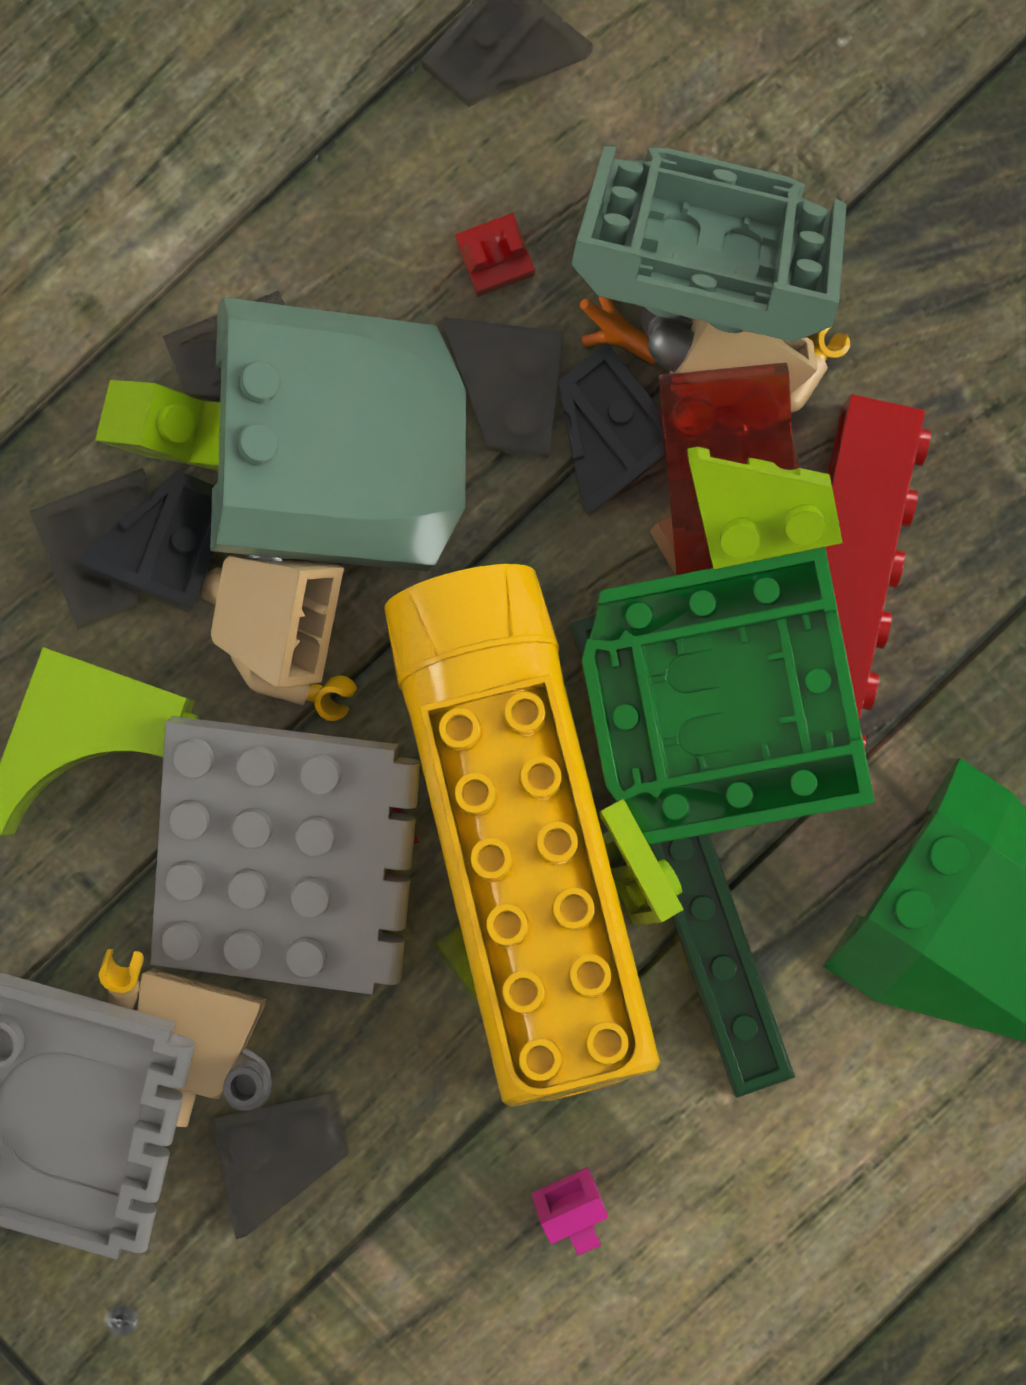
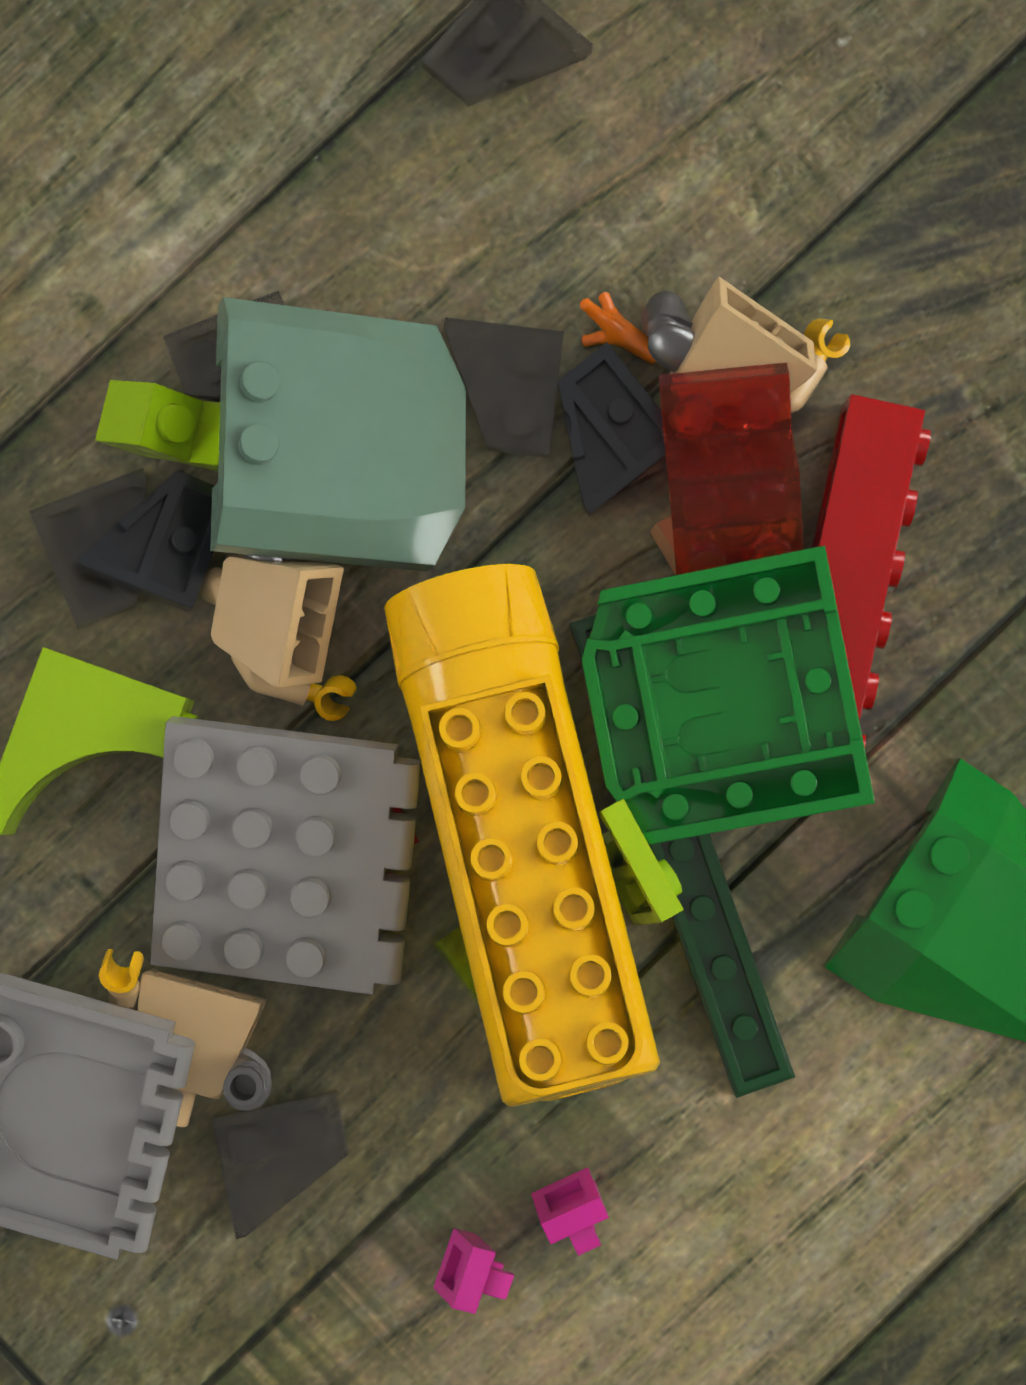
red tile [455,213,535,297] -> none
sand green wedge [571,146,847,342] -> none
lime wing [688,447,843,569] -> none
none -> dark pink tile [433,1228,514,1314]

